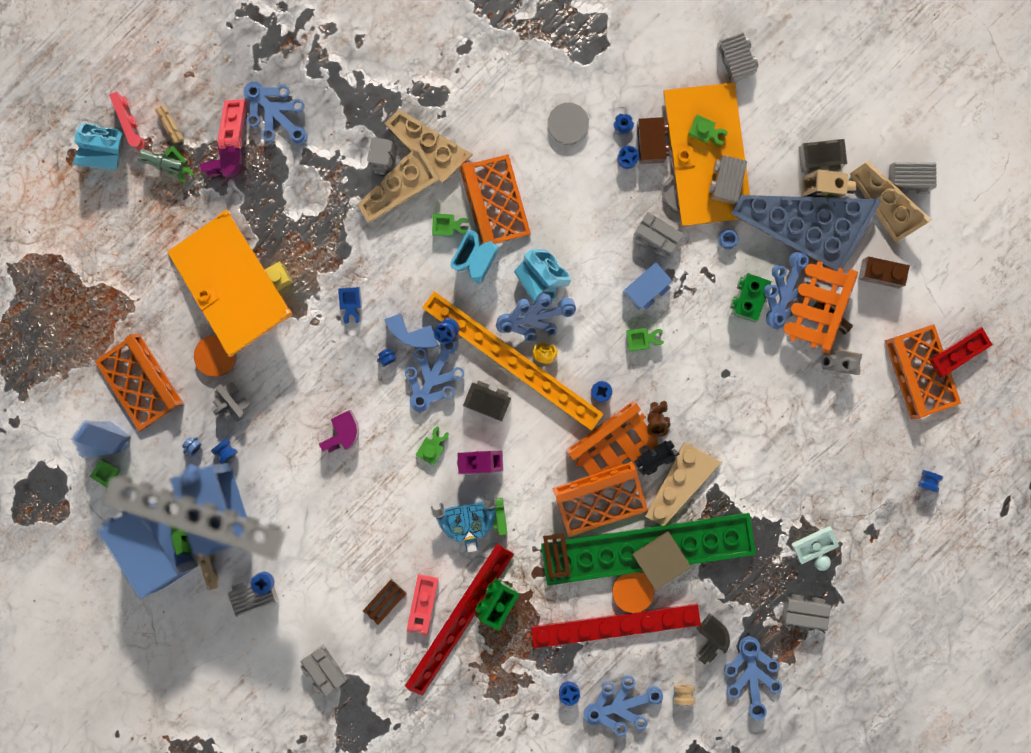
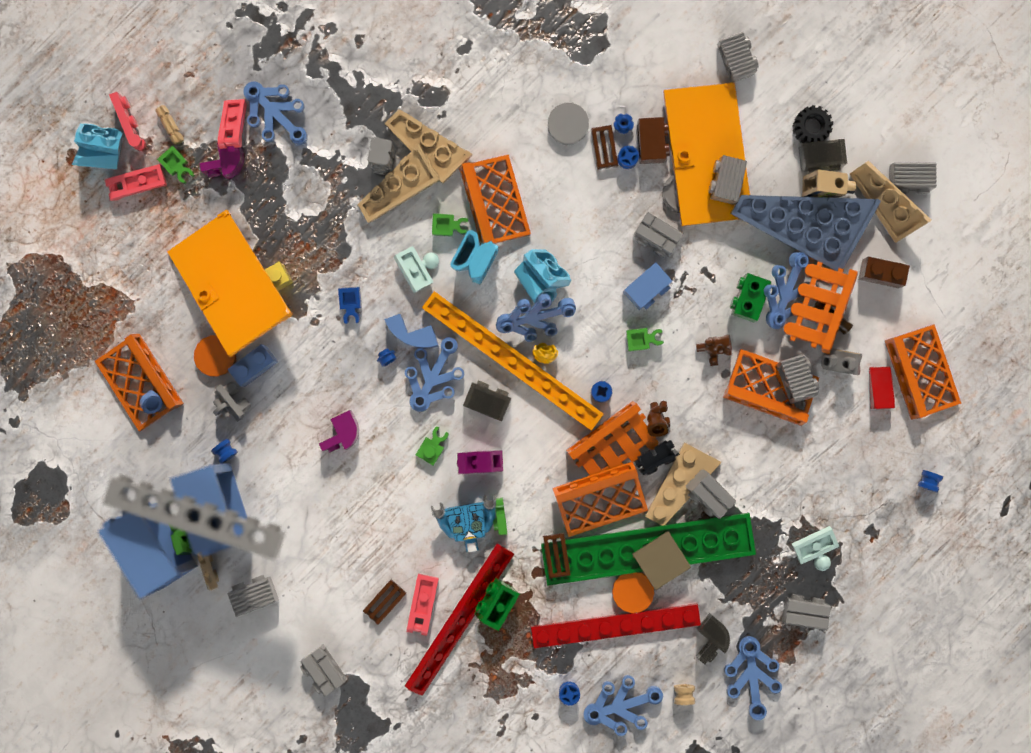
medium blue wedge [72,421,131,458] -> none
bright green plate [89,459,120,488] -> none
sand green pin [138,149,184,174] -> none
medium blue plate [179,464,200,484] -> none
medium blue plate [182,437,202,457] -> none
blue wheel [250,572,275,595] -> none
blue wheel [434,318,460,344] -> none
bright green plate [688,115,728,146] -> none
medium blue plate [718,229,739,250] -> none
red plate [929,327,993,378] -> none
none -> coral plate [105,164,167,201]
none -> medium blue tile [140,390,163,414]
none -> medium blue brick [227,344,278,387]
none -> light aqua plate [394,246,439,293]
none -> reddish brown tile [591,125,618,170]
none -> light grey brick [686,469,736,519]
none -> reddish brown piece [696,334,732,366]
none -> orange fence [723,349,820,426]
none -> light grey brick [776,354,819,404]
none -> black tyre [793,105,833,146]
none -> red slope [869,367,895,409]

